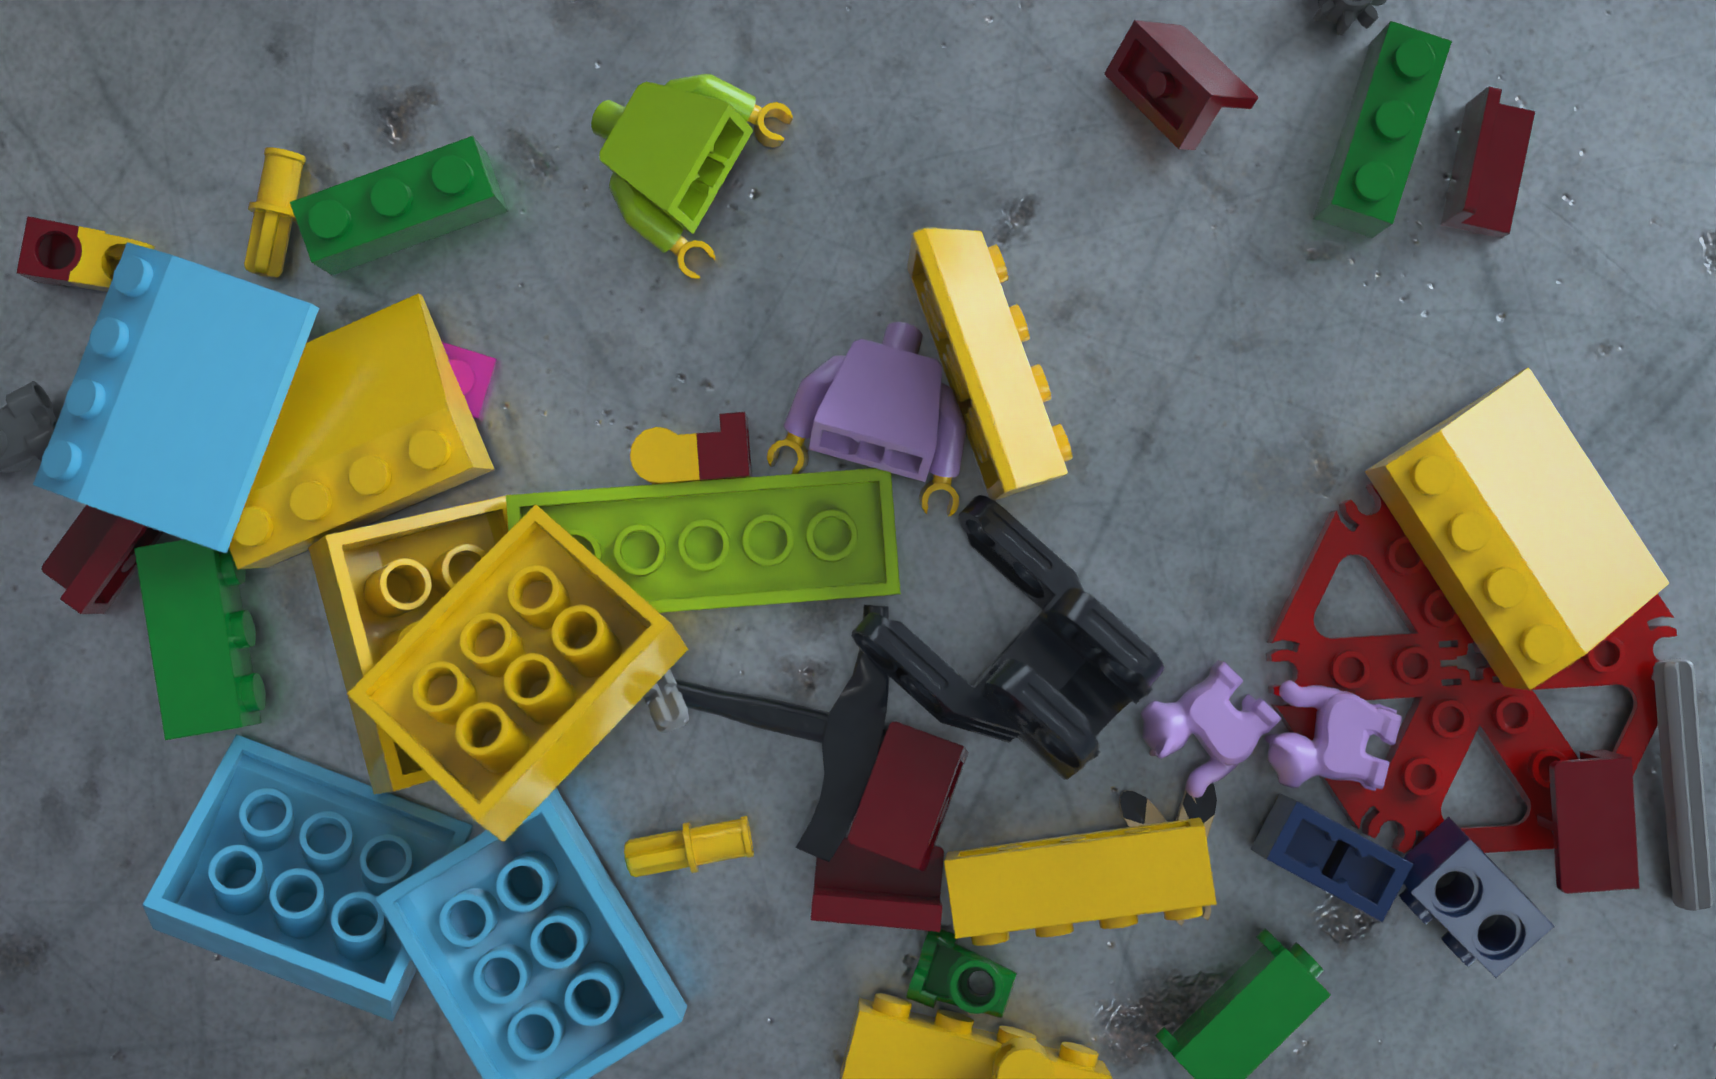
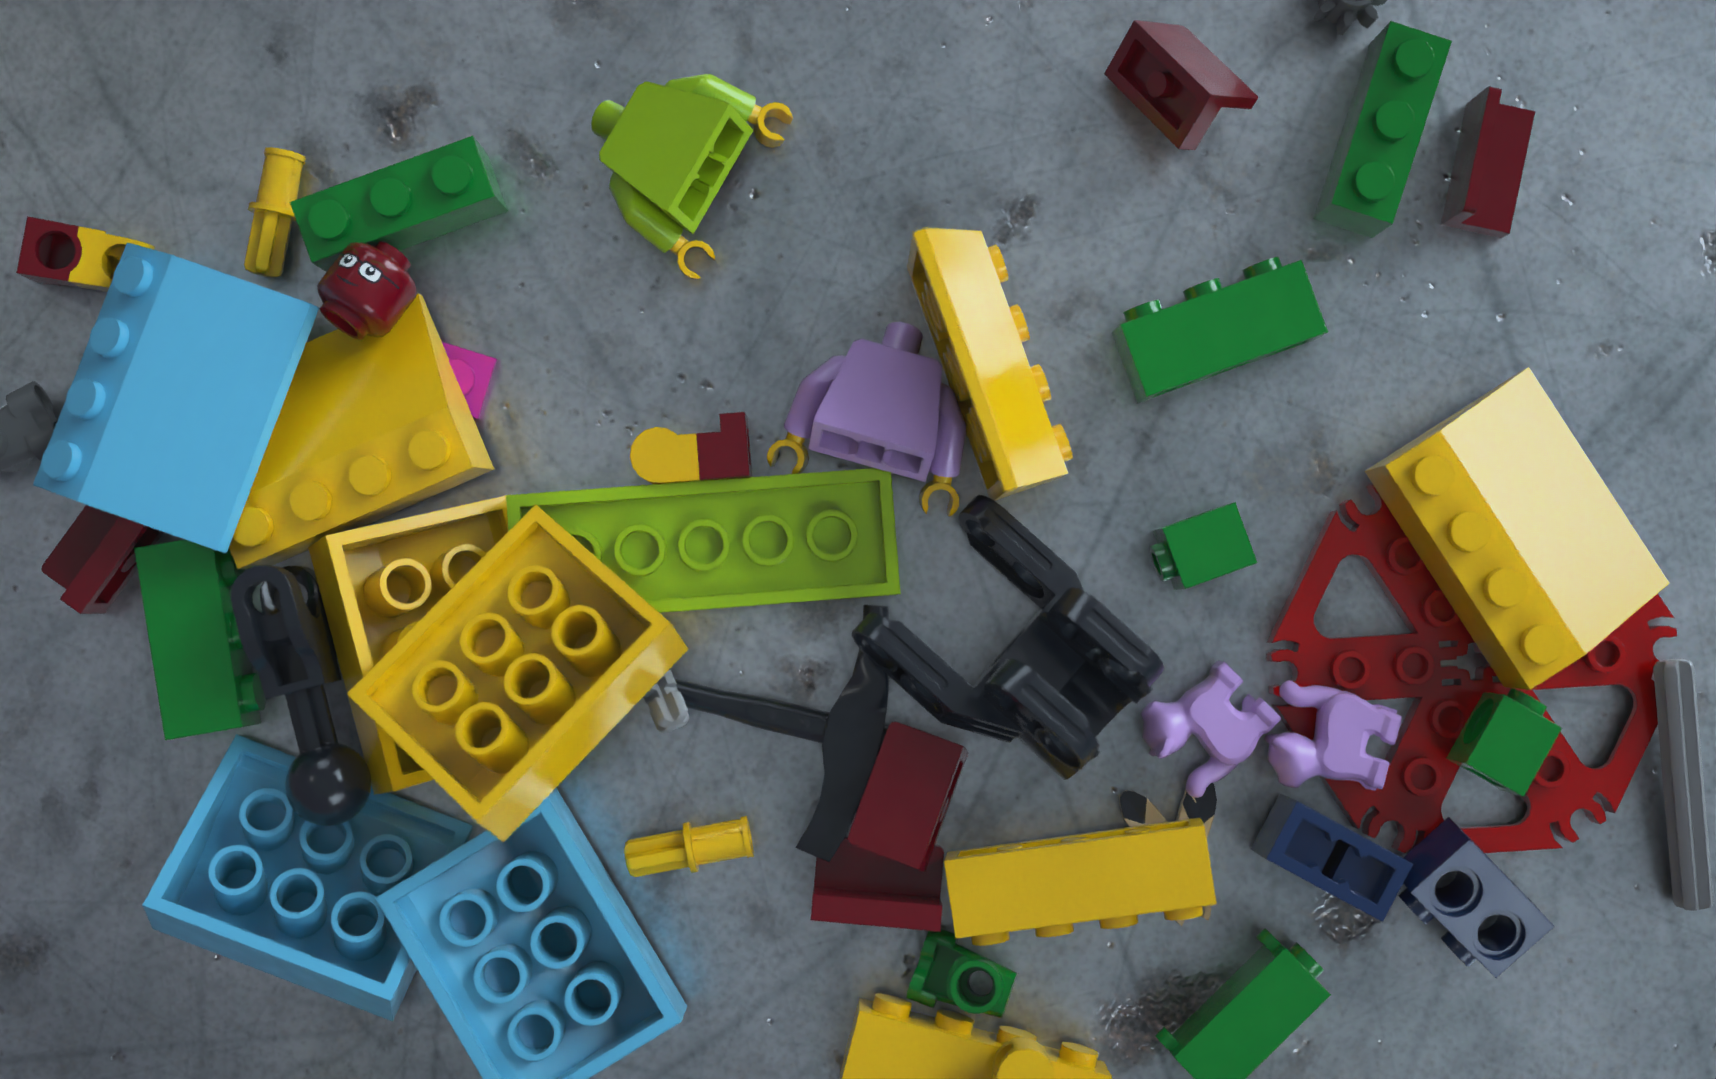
dark red panel [1537,749,1640,894] -> none
none -> black piece [231,565,371,826]
none -> dark red head [317,241,417,341]
none -> green brick [1112,257,1328,403]
none -> green brick [1149,502,1258,590]
none -> green brick [1446,688,1562,797]

